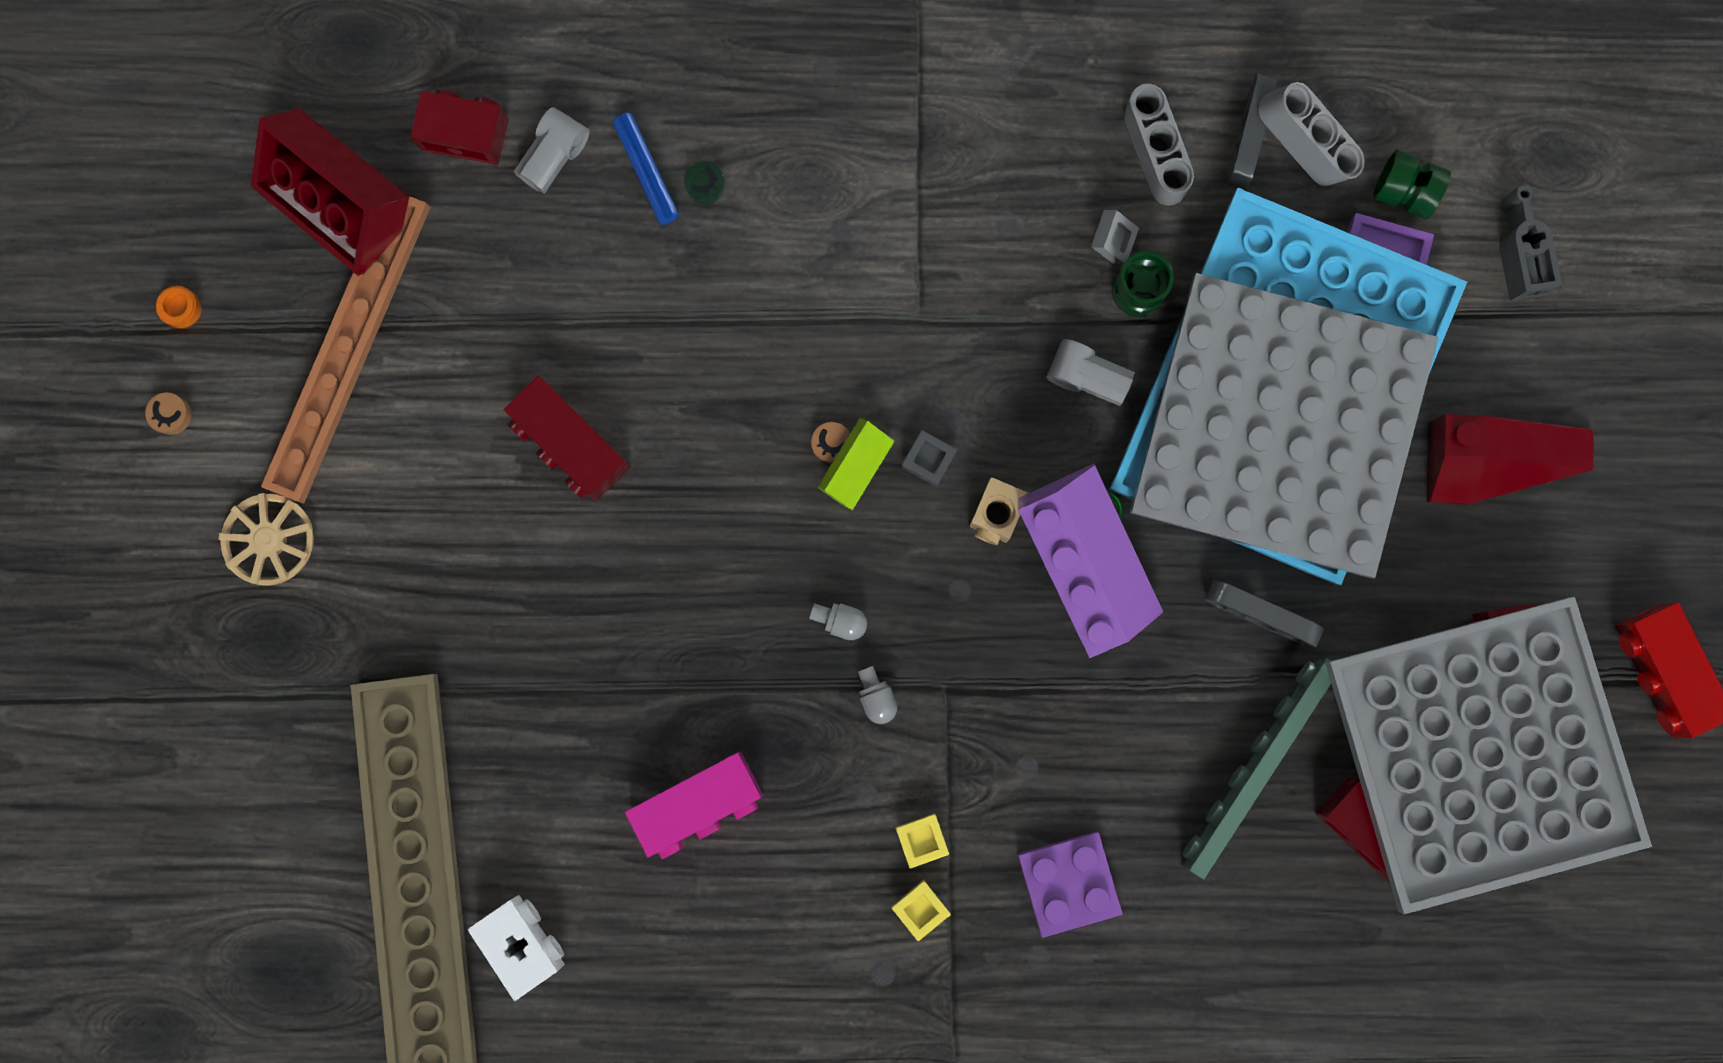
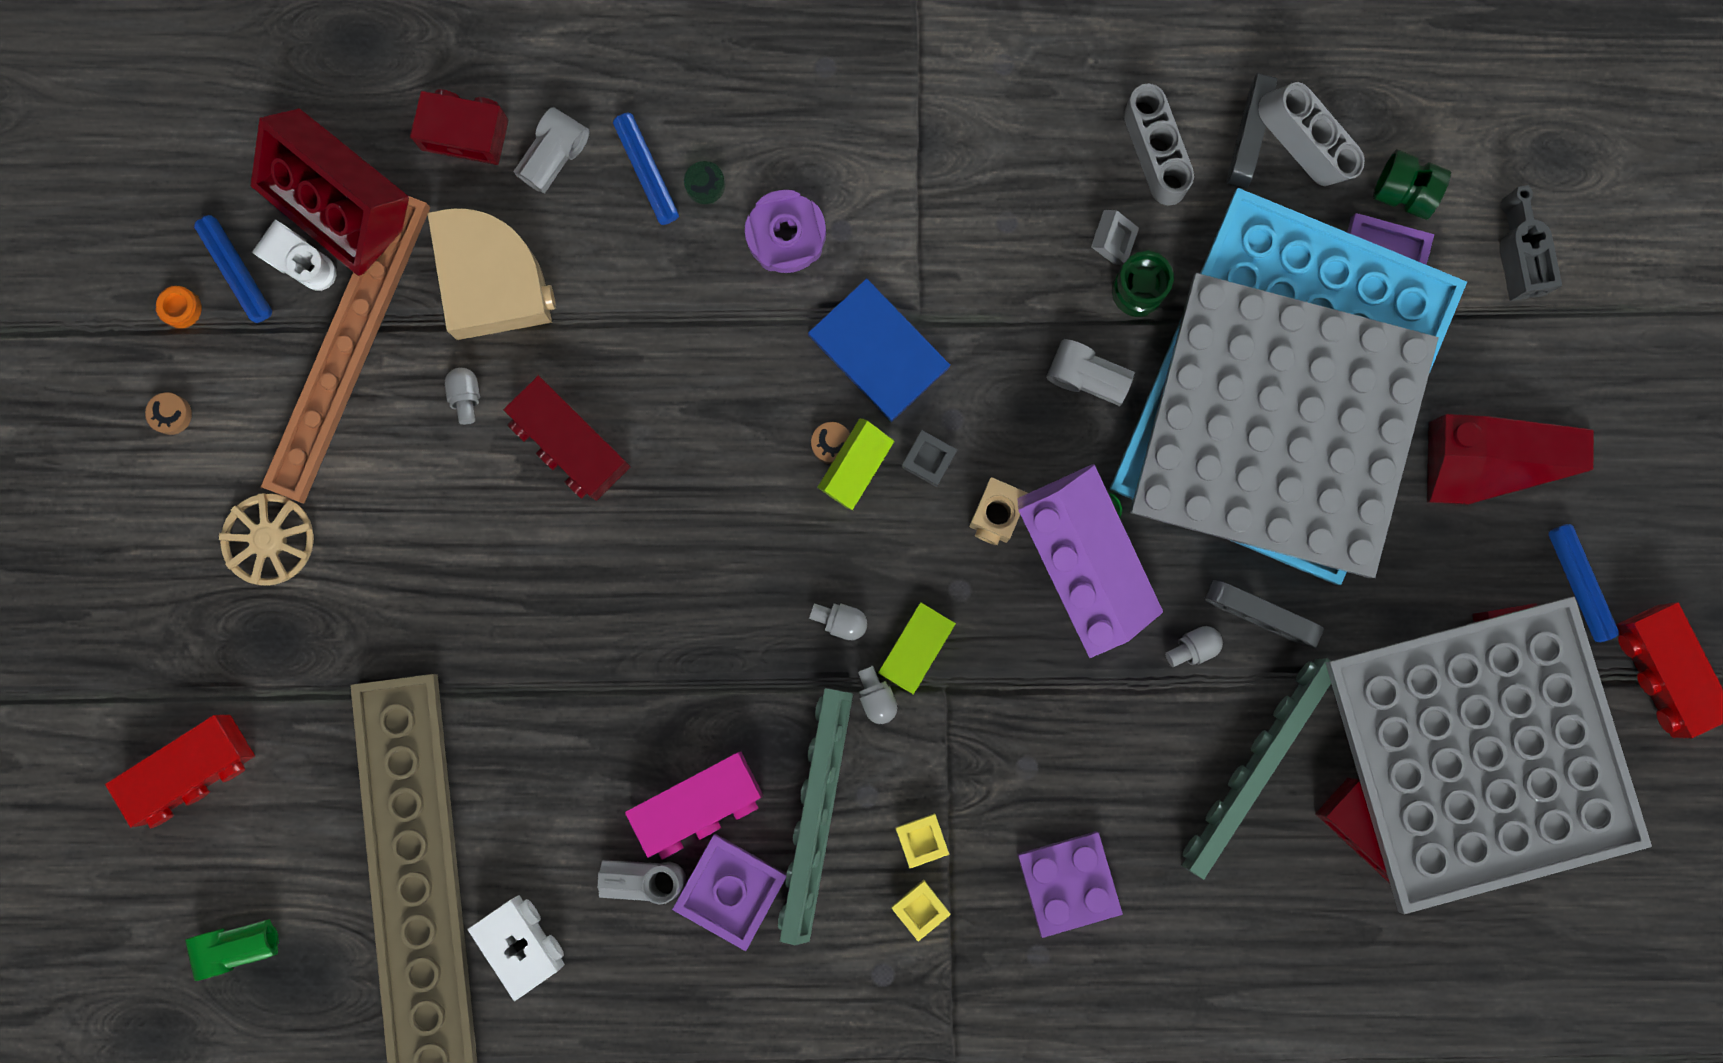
none -> red brick [105,715,255,829]
none -> green piece [185,919,279,981]
none -> blue axle [194,215,272,323]
none -> white piece [252,219,337,291]
none -> tan brick [427,209,556,340]
none -> light grey cylinder [445,367,480,425]
none -> light grey piece [597,860,687,905]
none -> medium lavender plate [672,834,787,951]
none -> medium lavender plate [745,190,826,273]
none -> sand green plate [778,688,853,945]
none -> blue tile [808,278,950,422]
none -> lime tile [878,602,956,695]
none -> light grey cylinder [1165,626,1223,667]
none -> blue axle [1549,524,1619,642]

